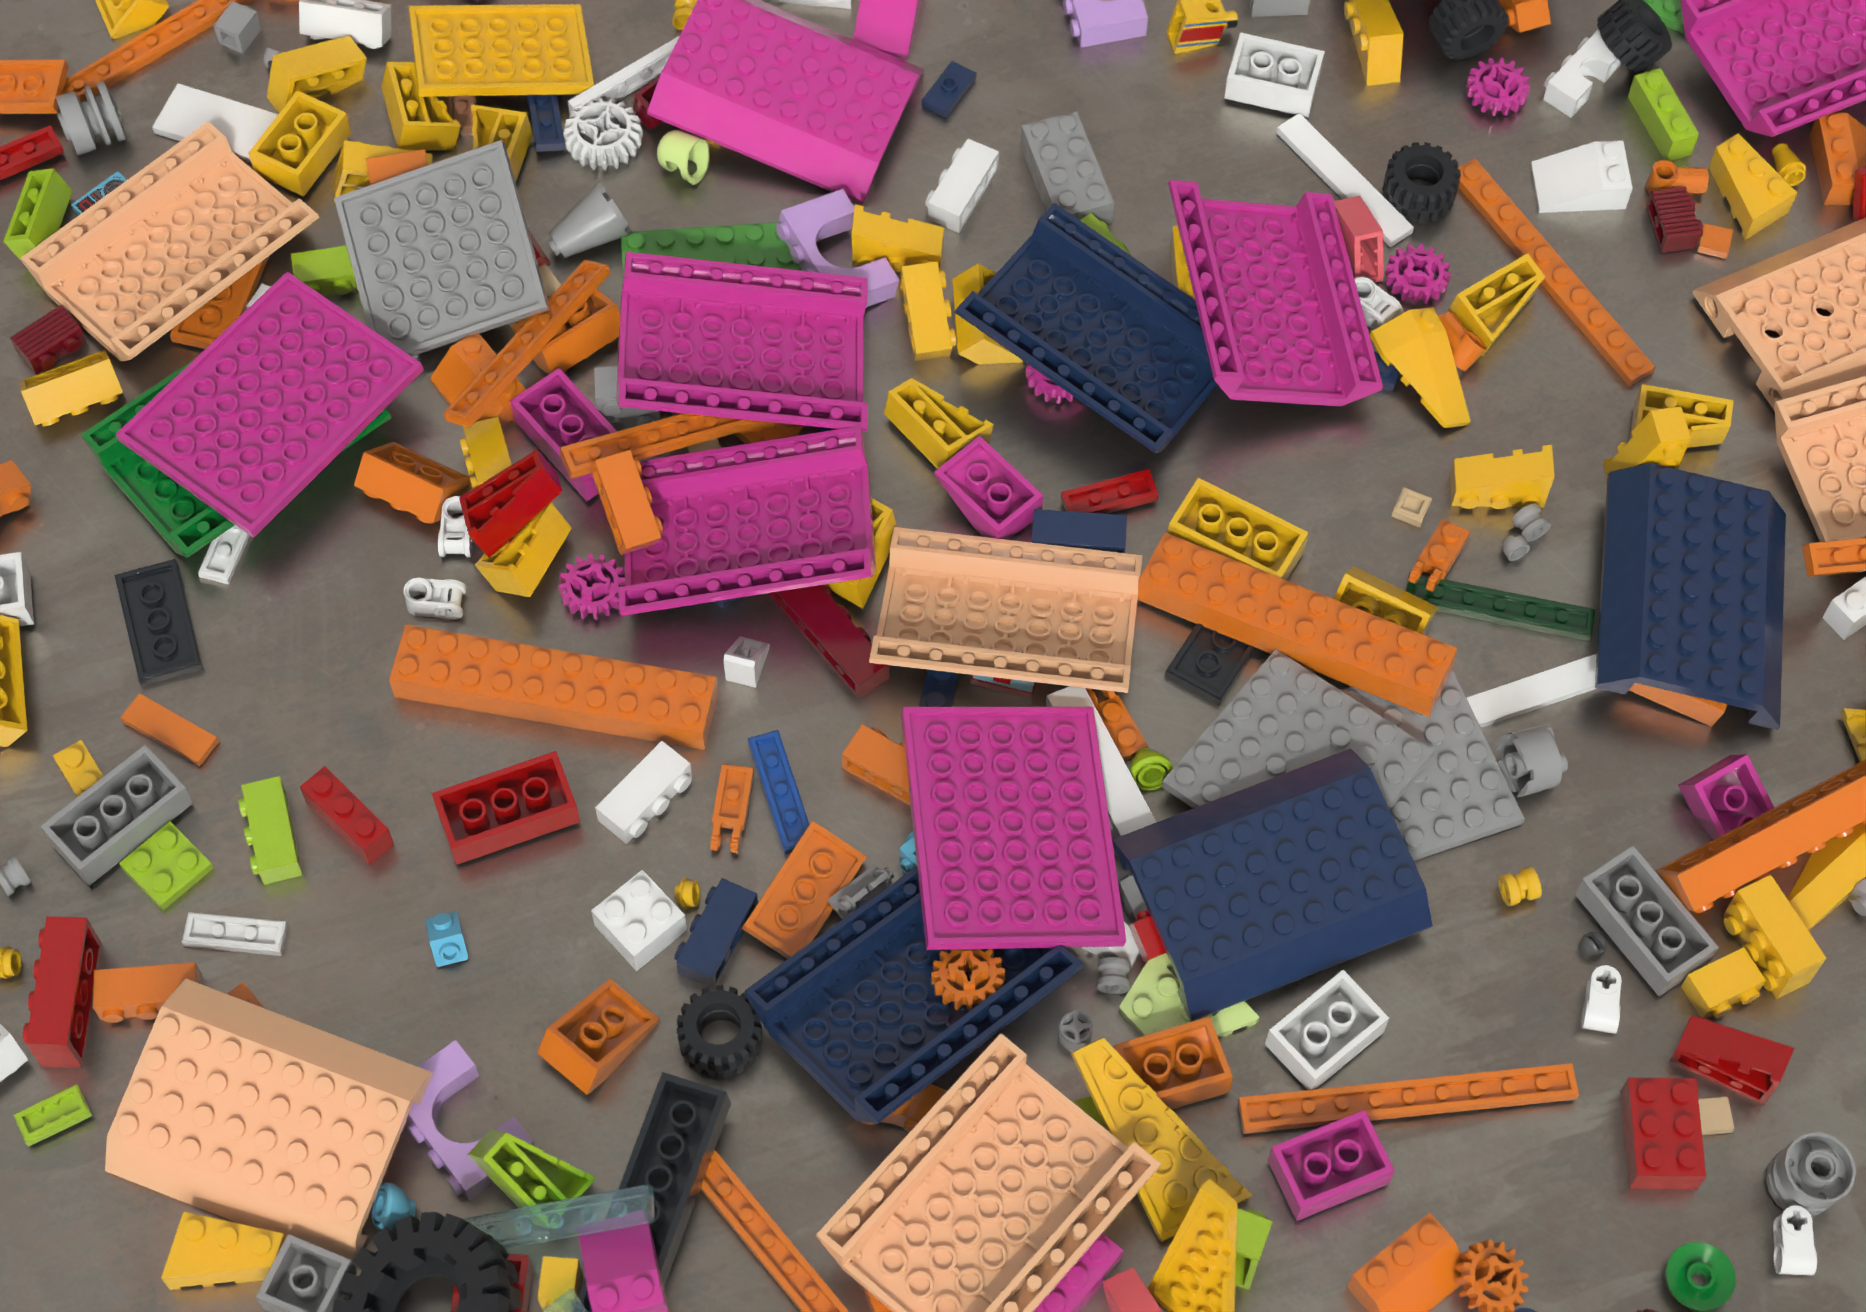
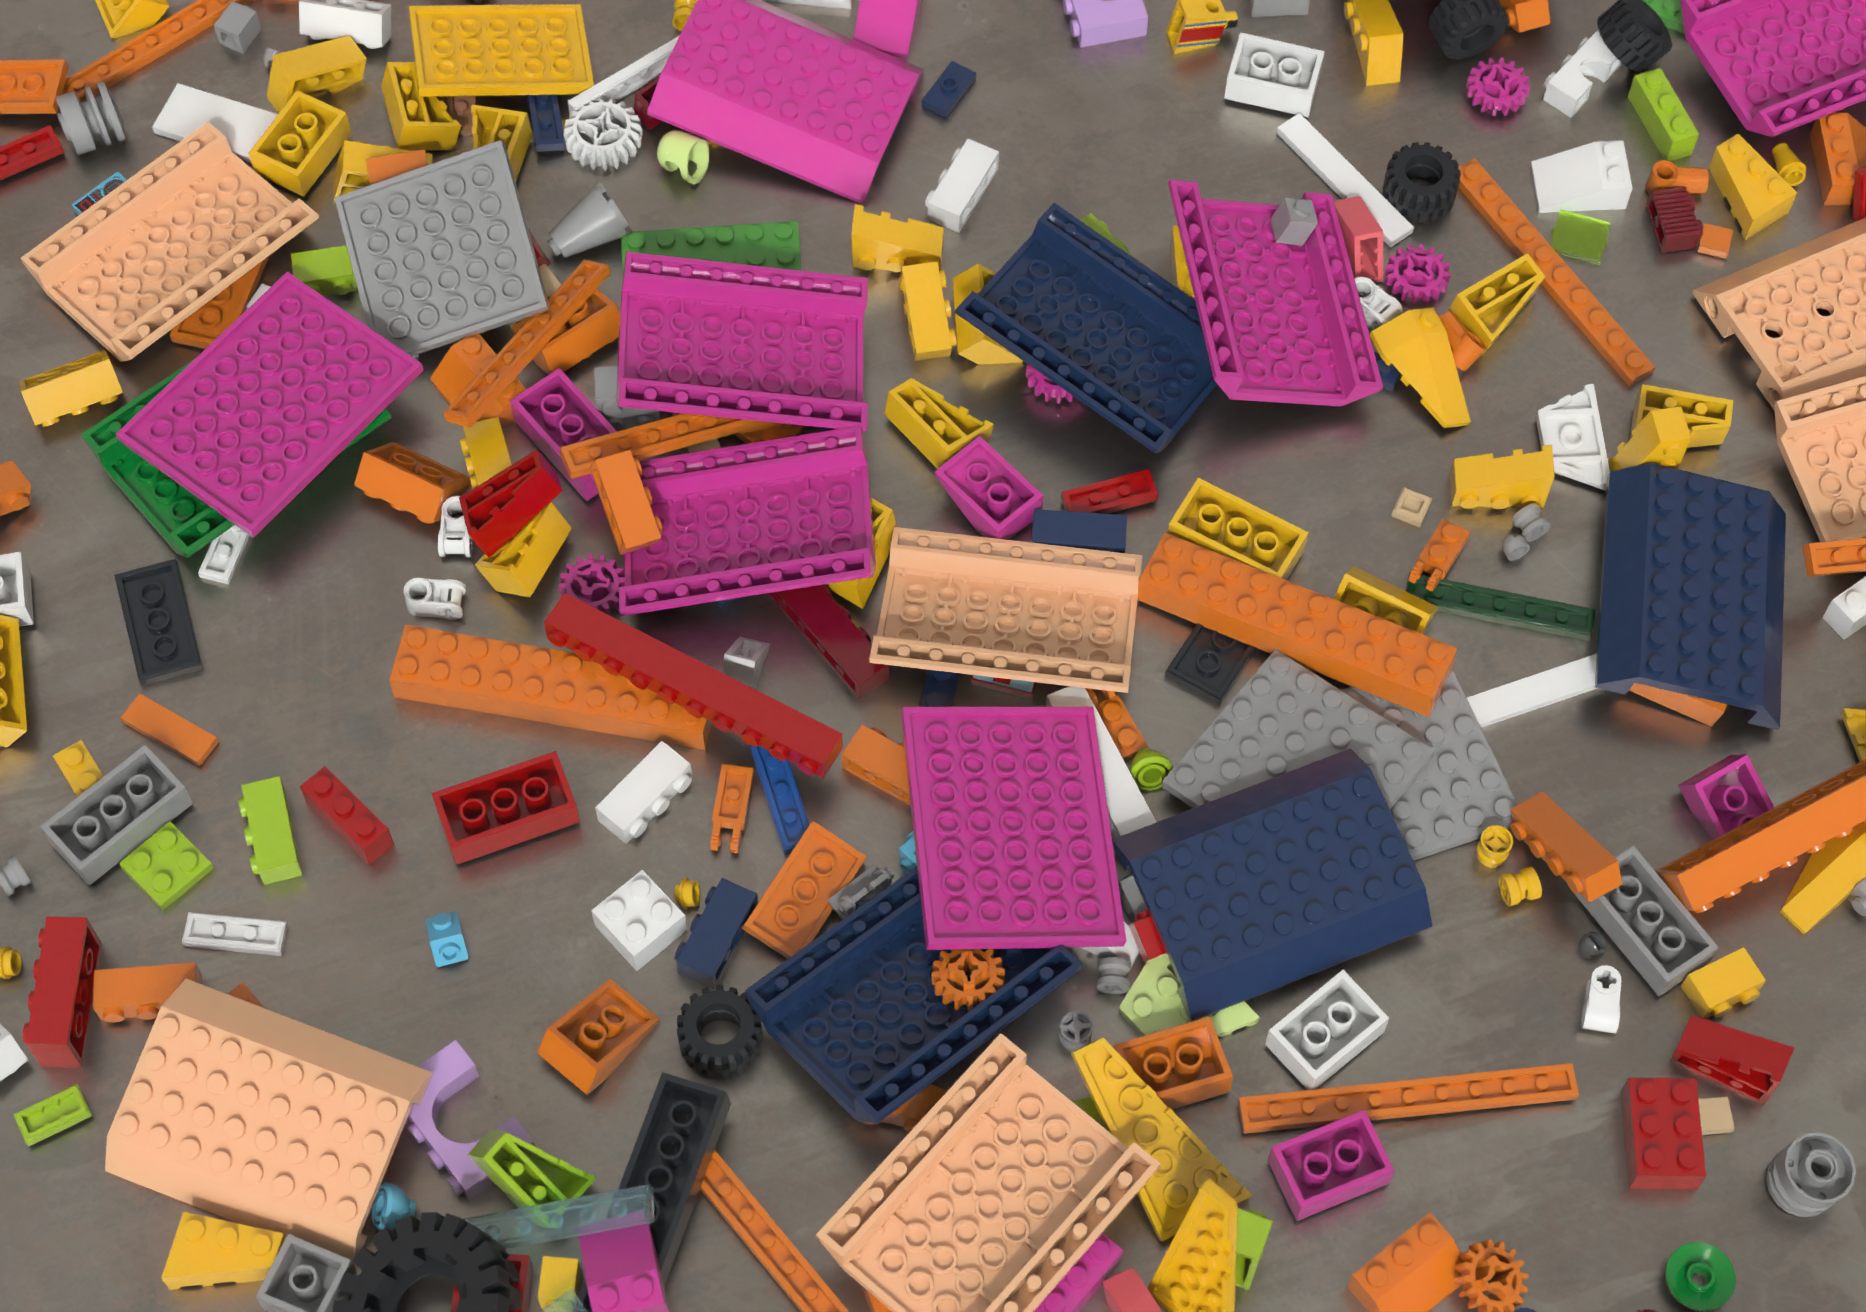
lime brick [3,168,73,260] -> none
dark red brick [10,305,86,374] -> none
lavender arch [776,189,900,307] -> none
light grey brick [1020,111,1114,225] -> none
light grey brick [1495,724,1568,797] -> none
yellow brick [1722,875,1826,999] -> none
white piece [1772,1205,1817,1275] -> none
none -> red brick [544,593,843,779]
none -> light grey brick [1270,197,1318,246]
none -> yellow wheel [1476,825,1513,868]
none -> orange brick [1510,791,1622,903]
none -> white wing [1536,384,1610,491]
none -> clear neon green piece [1550,210,1610,264]

